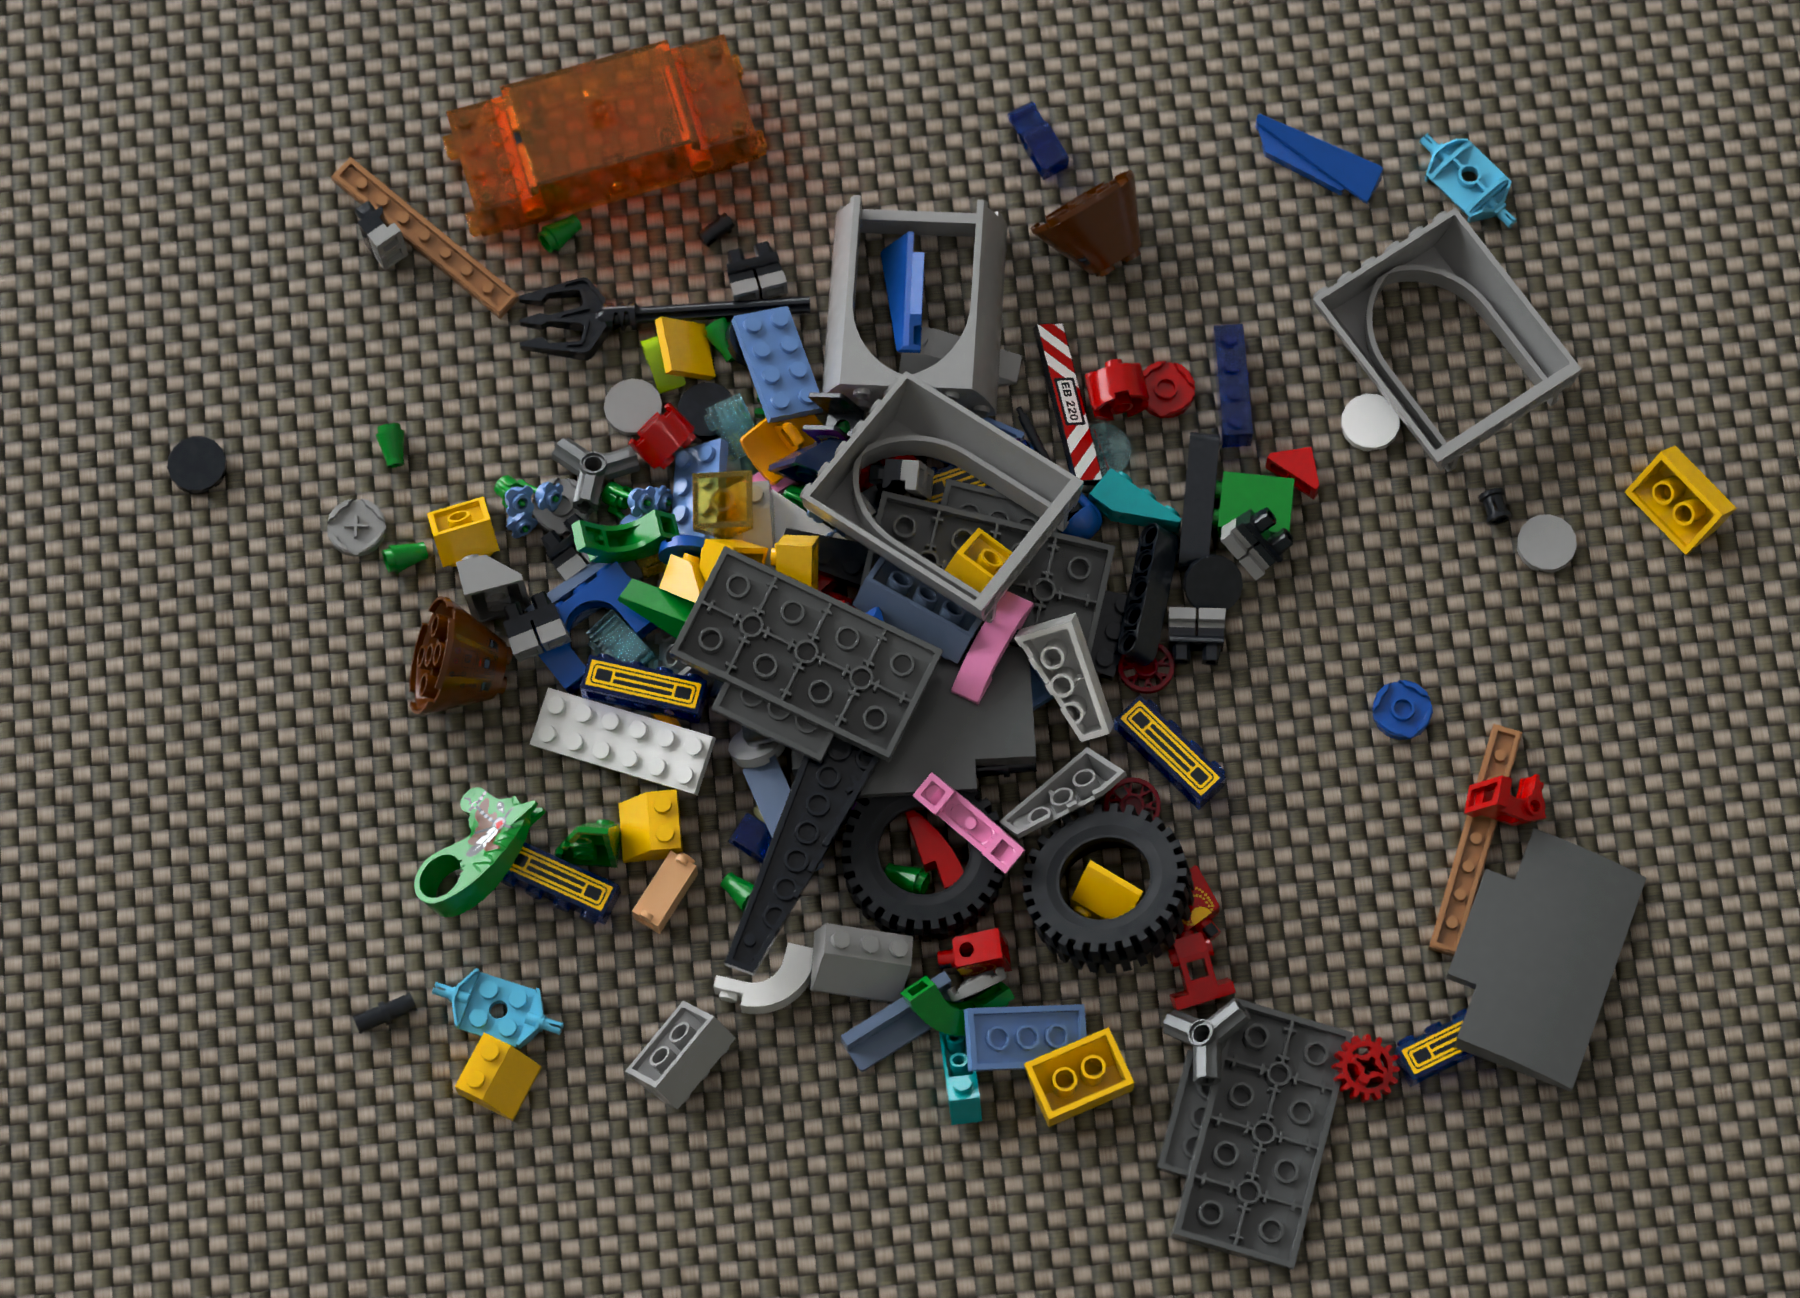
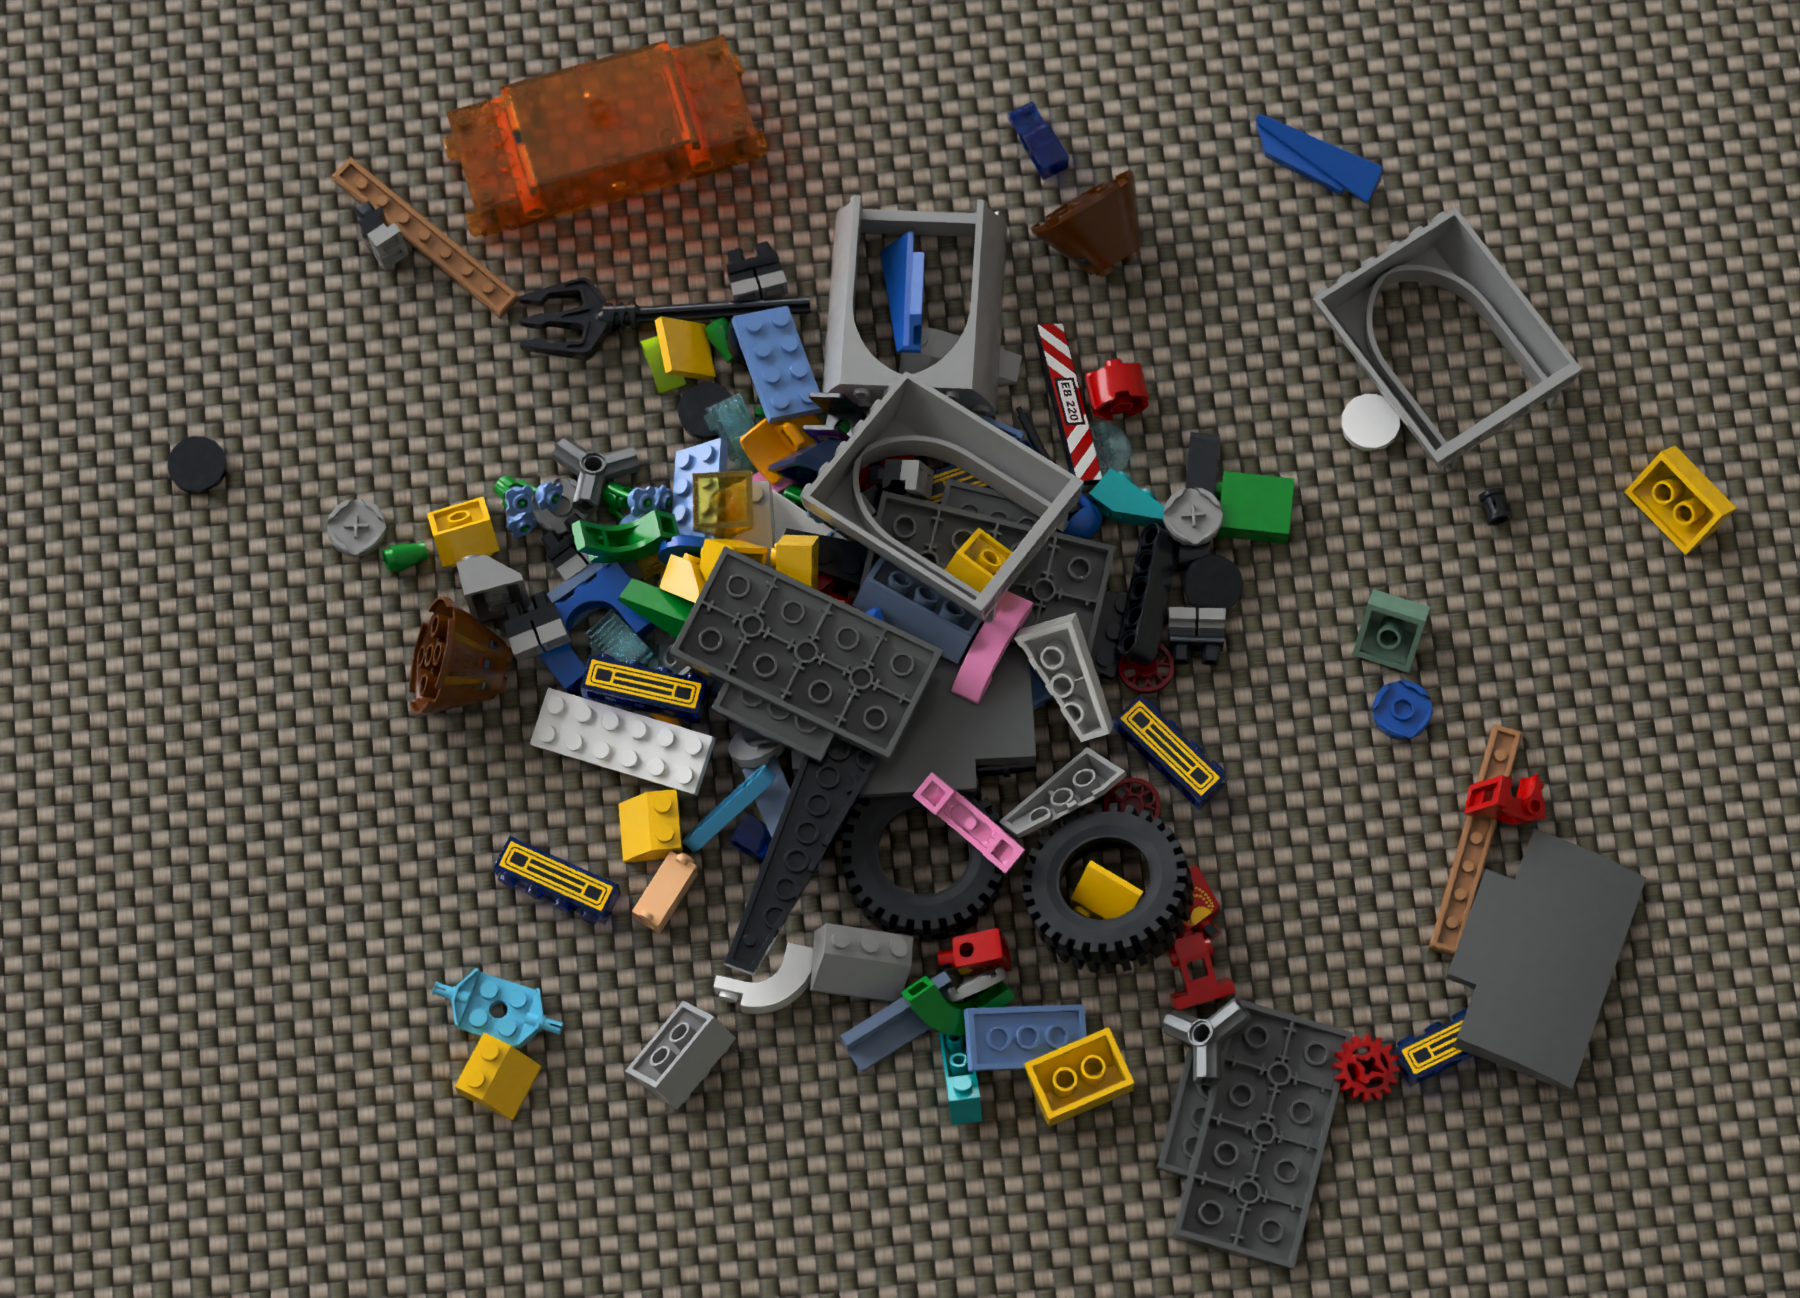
black pin [353,992,417,1034] -> none
green cone [375,423,404,468] -> none
green animal [414,787,545,917] -> none
green cone [538,214,582,253] -> none
green wedge [555,819,621,868] -> none
light grey tile [604,379,662,436] -> none
red brick [628,402,696,470] -> none
black pin [697,212,735,248] -> none
green cone [721,872,754,912] -> none
green cone [884,863,931,894] -> none
red slope [905,810,964,890] -> none
red tile [1143,361,1195,418] -> none
clear blue brick [1212,324,1253,448] -> none
black hips [1221,507,1293,581] -> none
red slope [1265,446,1319,500] -> none
medium azure plate [1419,133,1517,228] -> none
light grey tile [1517,514,1577,573] -> none
none -> dark azure beam [682,765,776,853]
none -> light grey tile [1163,487,1223,546]
none -> sand green slope [1352,589,1430,673]

